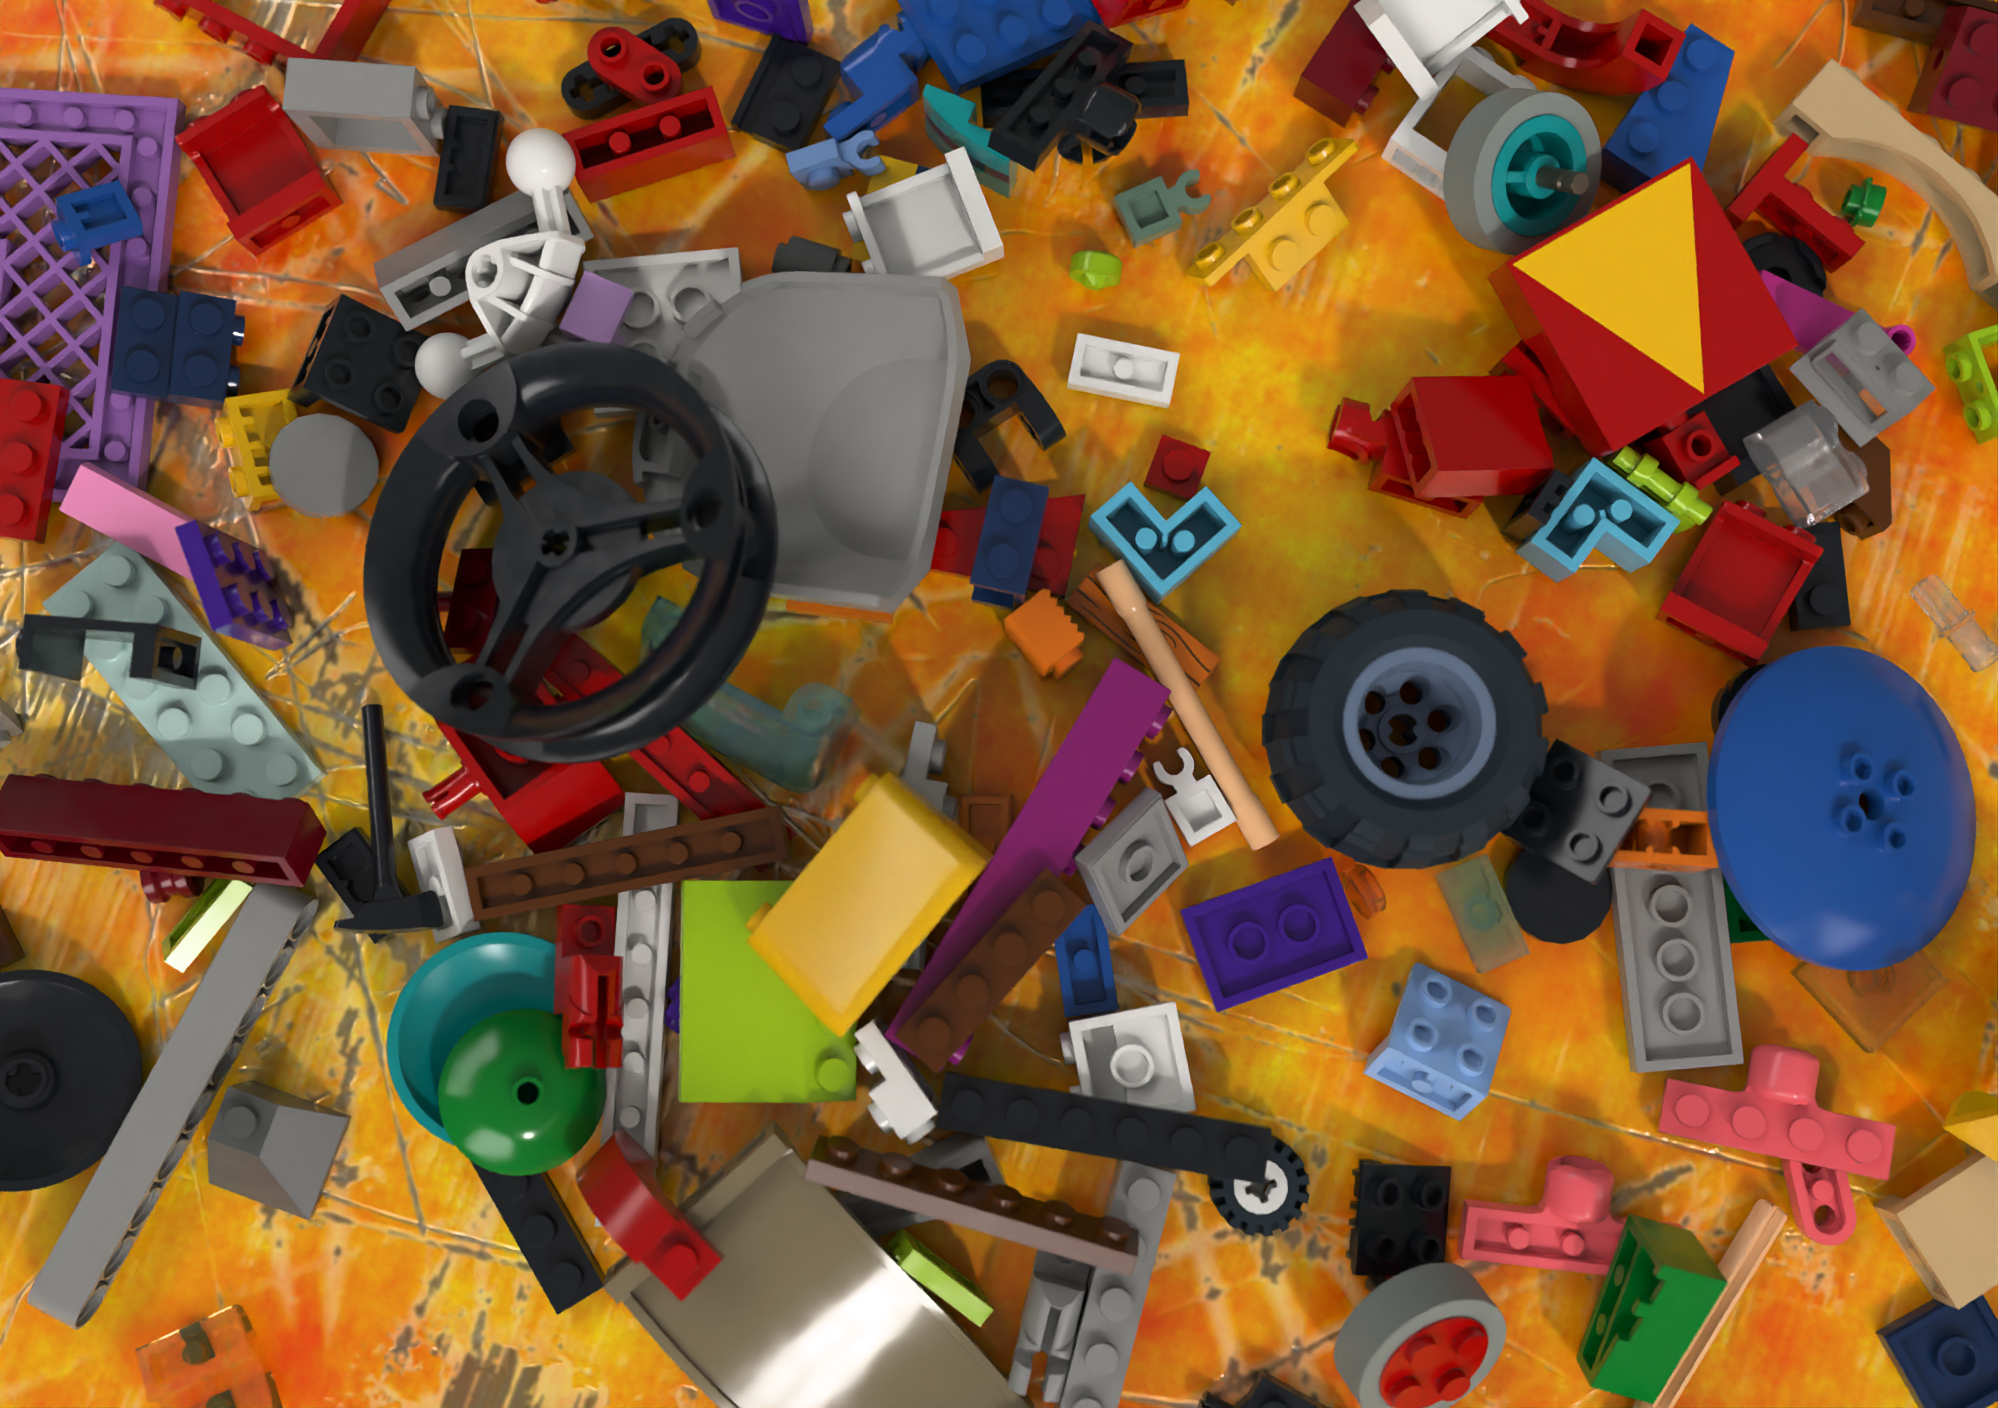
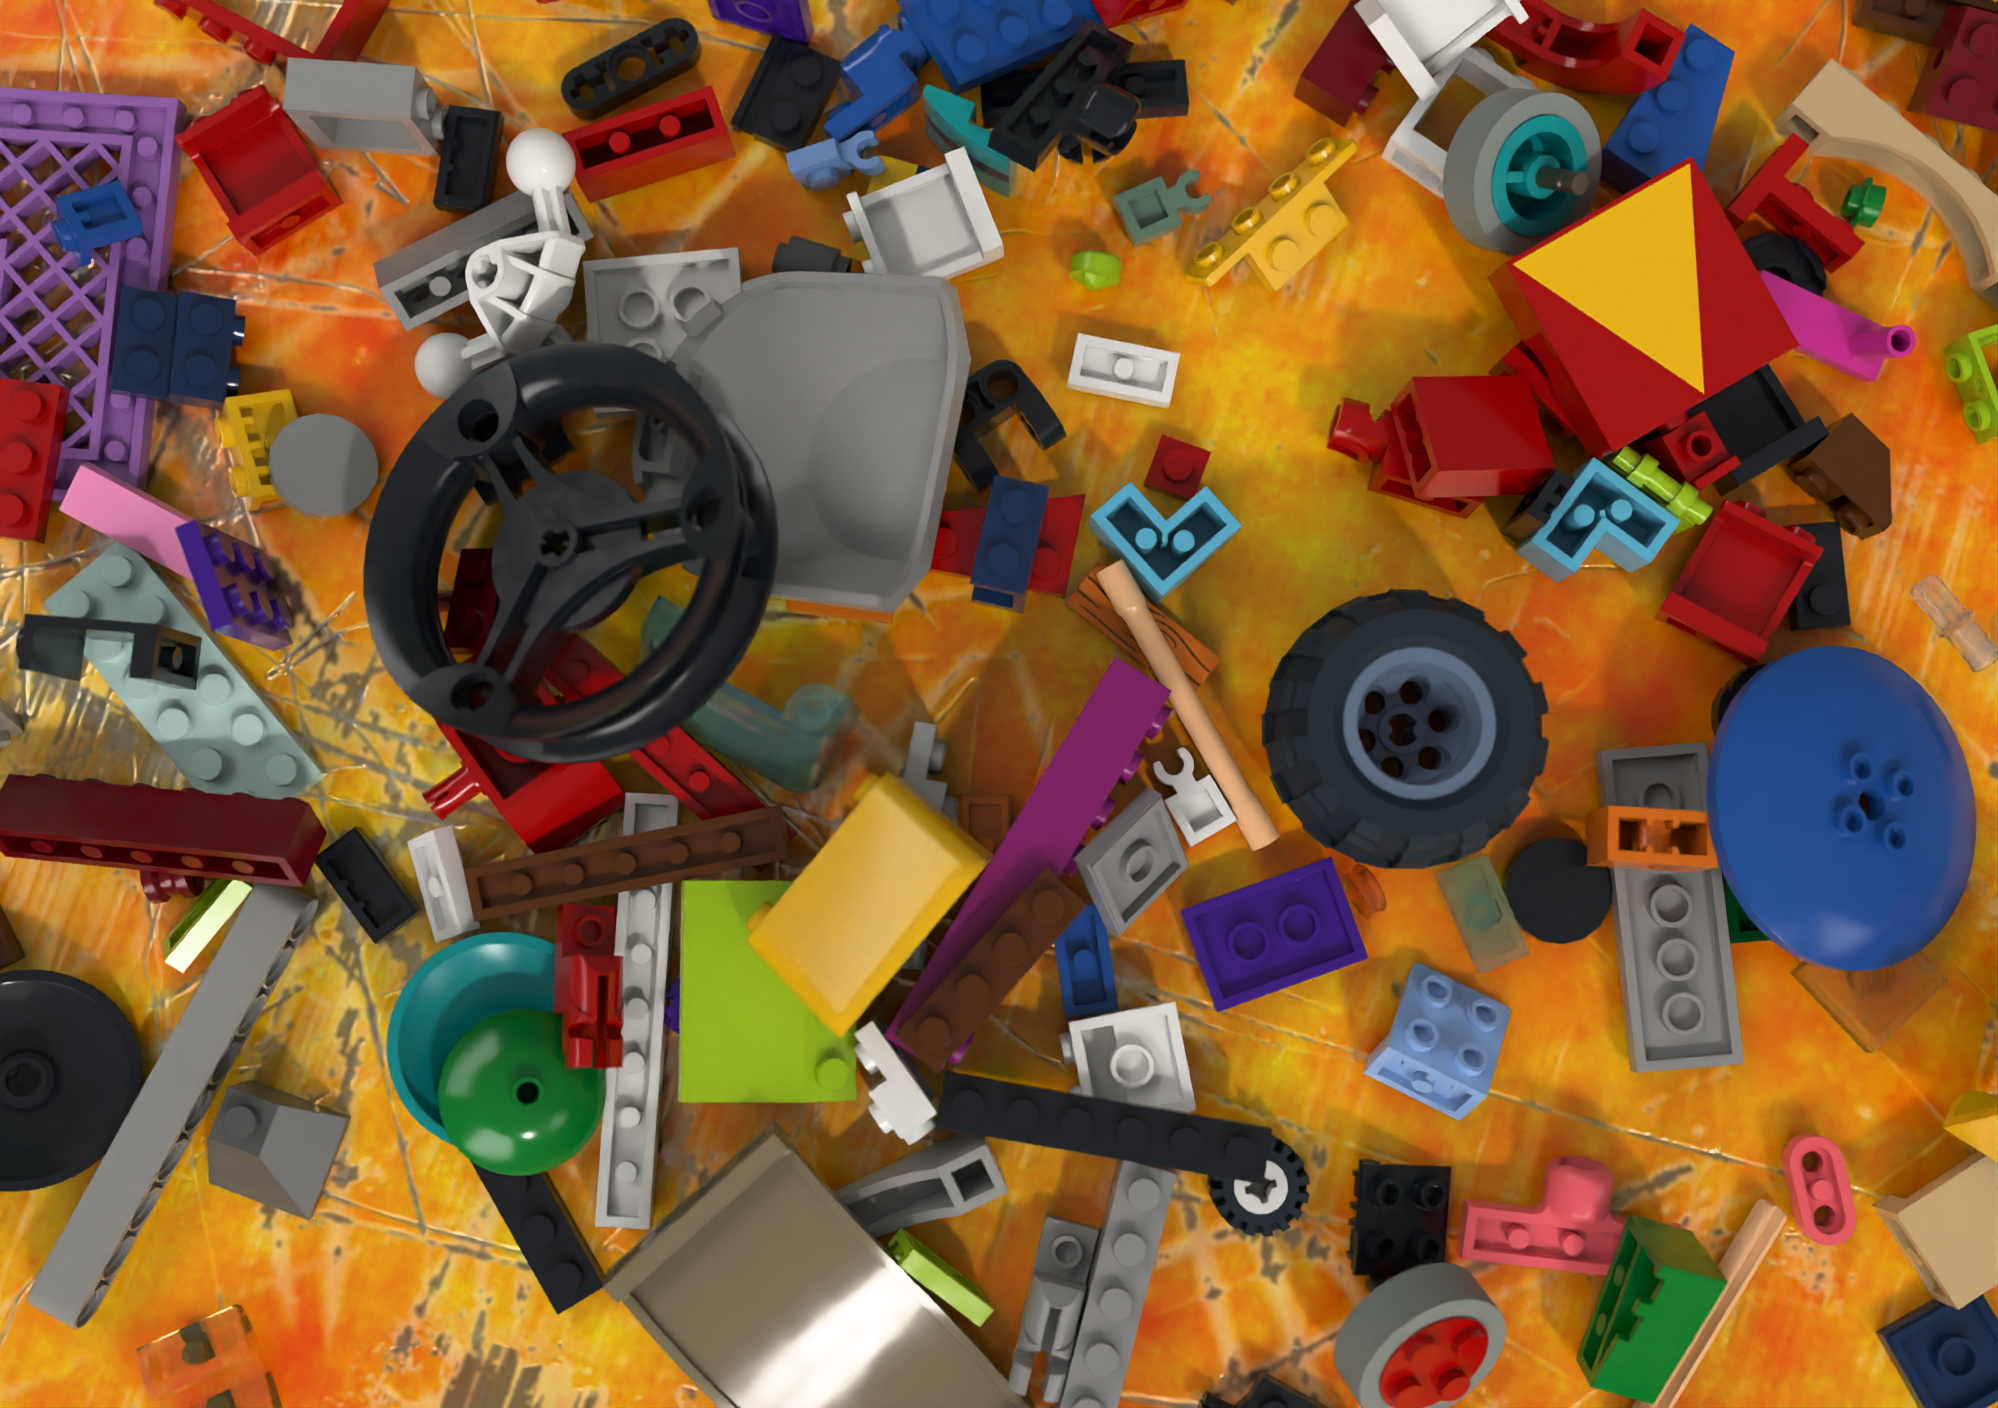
black bracket [287,294,430,434] -> none
black piece [333,704,444,934] -> none
lavender panel [559,270,634,346] -> none
red arch [576,1127,725,1302] -> none
red plate [587,26,685,107] -> none
reddish brown plate [803,1135,1139,1277] -> none
orange brick [1004,589,1085,681] -> none
black bracket [1501,738,1653,885] -> none
coral plate [1657,1044,1896,1181] -> none
clear brick [1743,399,1870,529] -> none
light grey window [1788,308,1936,448] -> none

